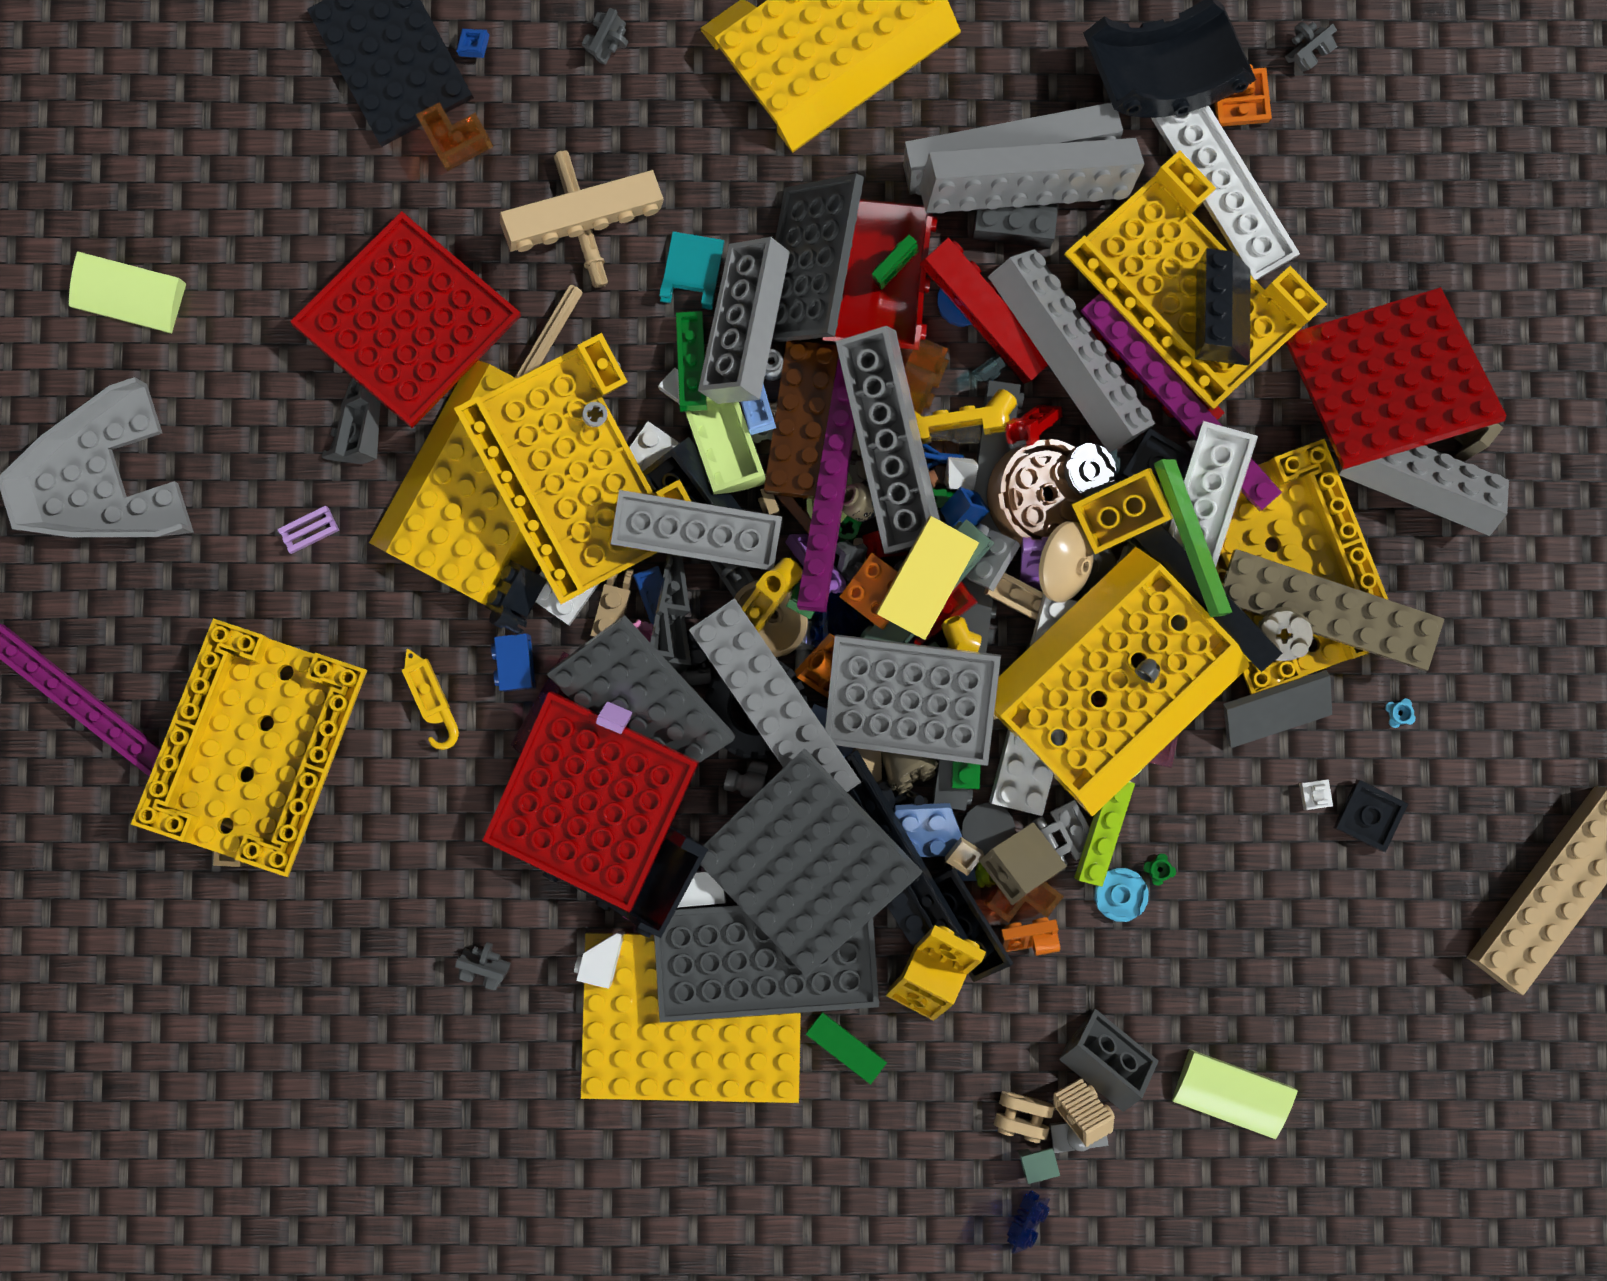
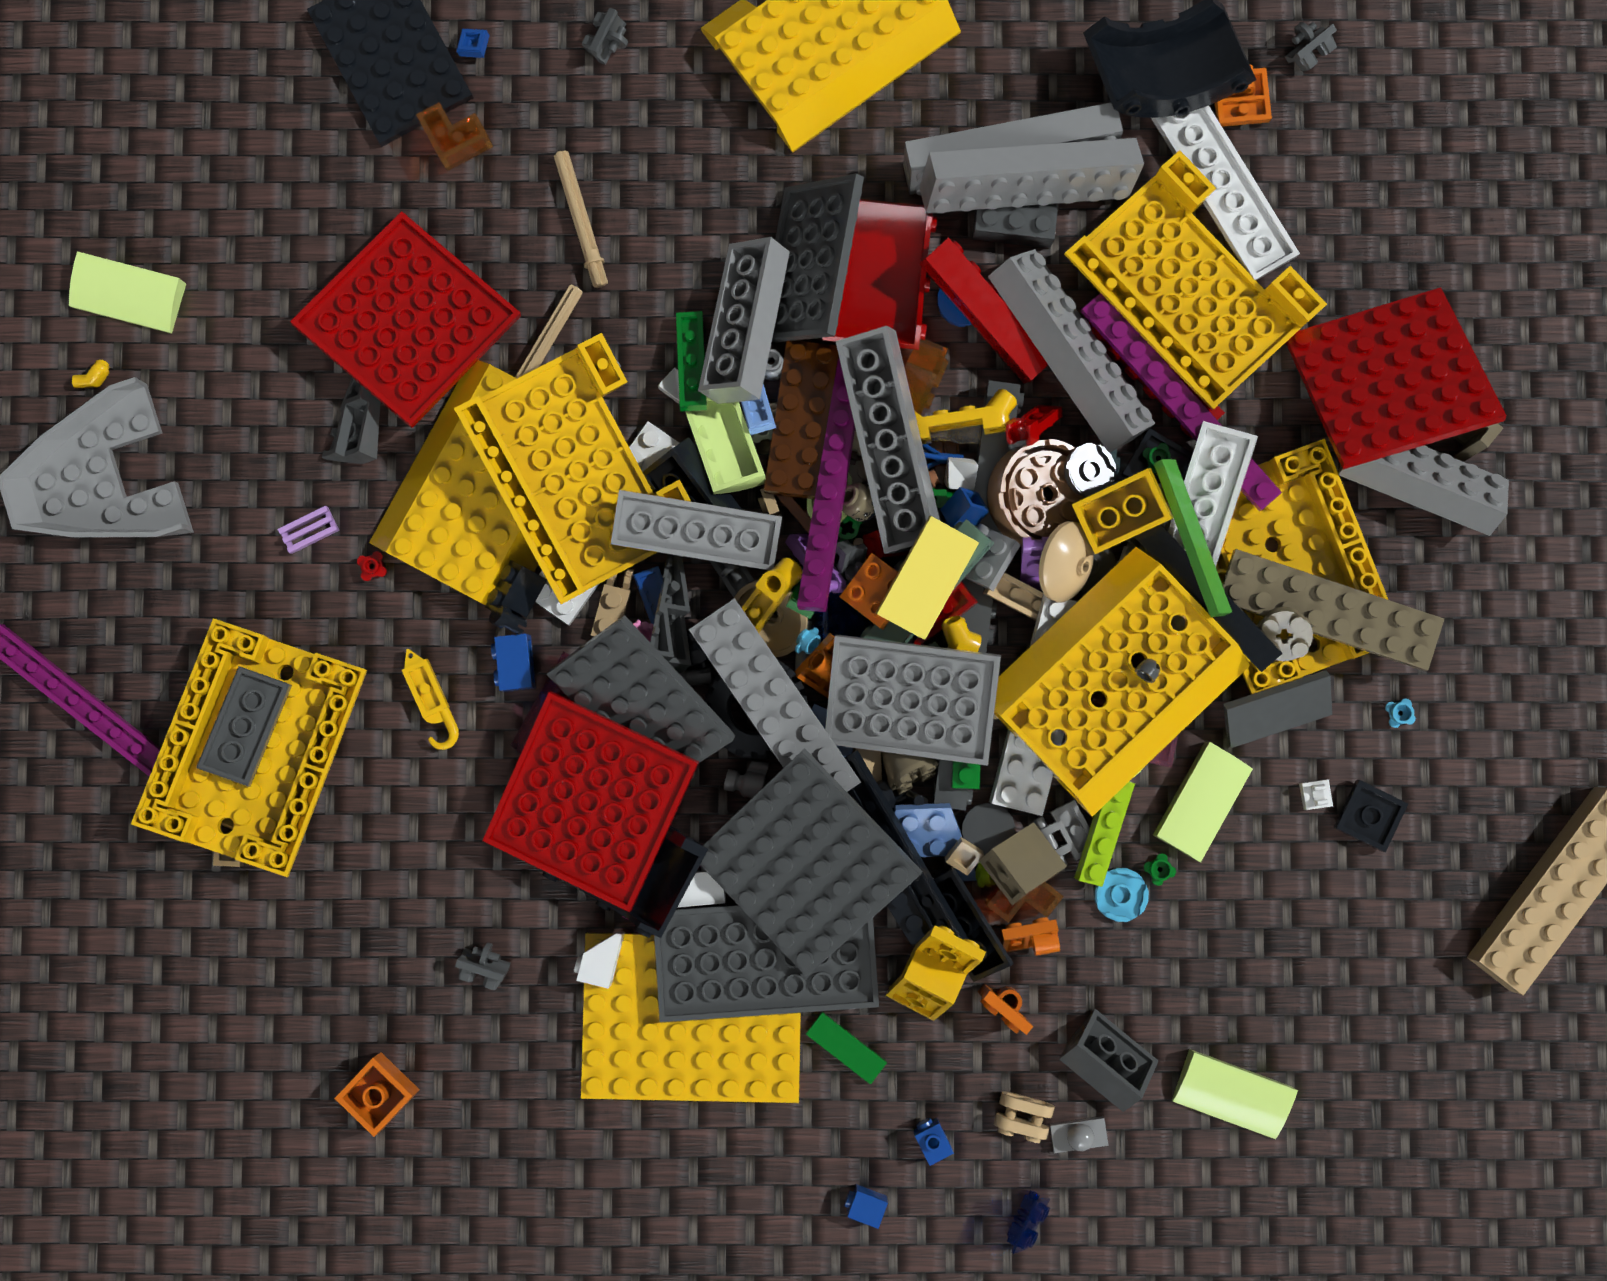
tan brick [500,170,664,252] -> none
light grey bush [582,402,607,427] -> none
lavender tile [596,701,632,734] -> none
teal flag [659,231,725,310] -> none
green plate [872,235,919,290] -> none
clear light blue plate [972,357,1006,382] -> none
sand green panel [1018,1148,1060,1184] -> none
tan brick [1053,1078,1115,1147] -> none
black slope [1195,248,1250,366] -> none
none -> yellow arm [72,360,109,388]
none -> dark grey tile [196,666,292,787]
none -> orange brick [334,1052,420,1137]
none -> red plate [357,551,387,581]
none -> medium azure plate [795,628,821,655]
none -> blue brick [844,1184,888,1229]
none -> blue brick [913,1118,954,1166]
none -> orange plate [978,983,1033,1035]
none -> green plate [1143,443,1171,473]
none -> yellowish green slope [1153,742,1253,862]

